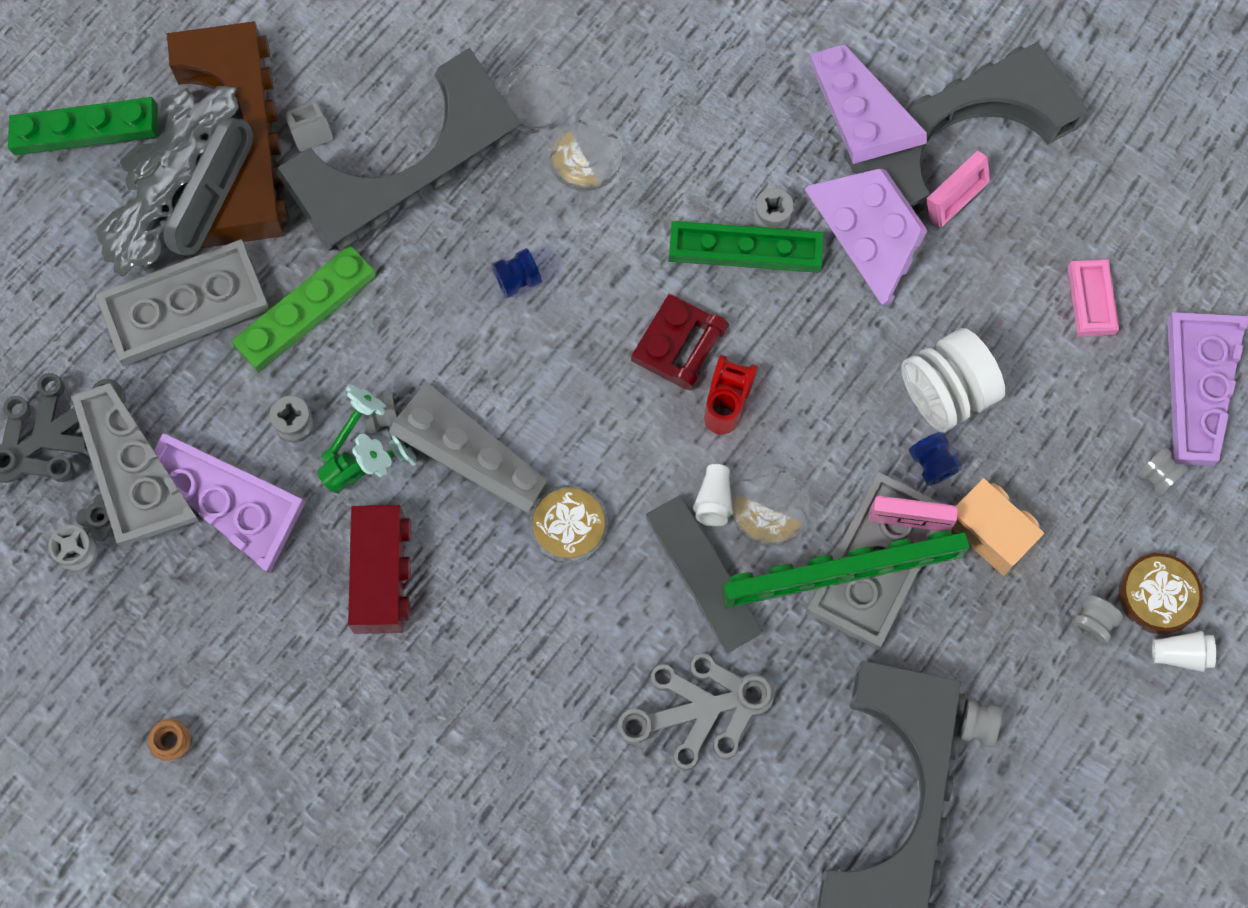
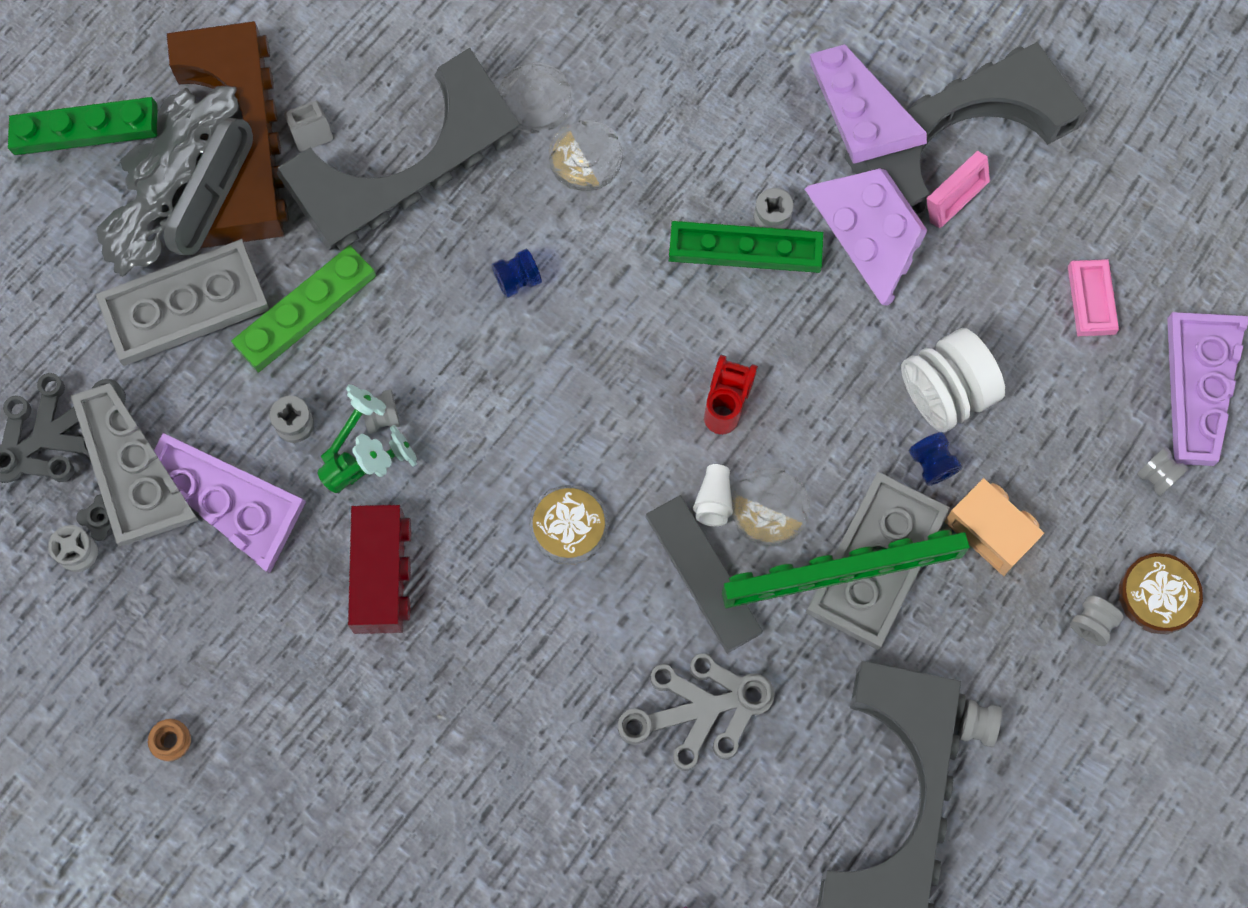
light grey wing [389,382,547,513] -> none
dark red plate [631,293,729,390] -> none
bright pink tile [869,496,958,531] -> none
white cone [1152,631,1216,672] -> none

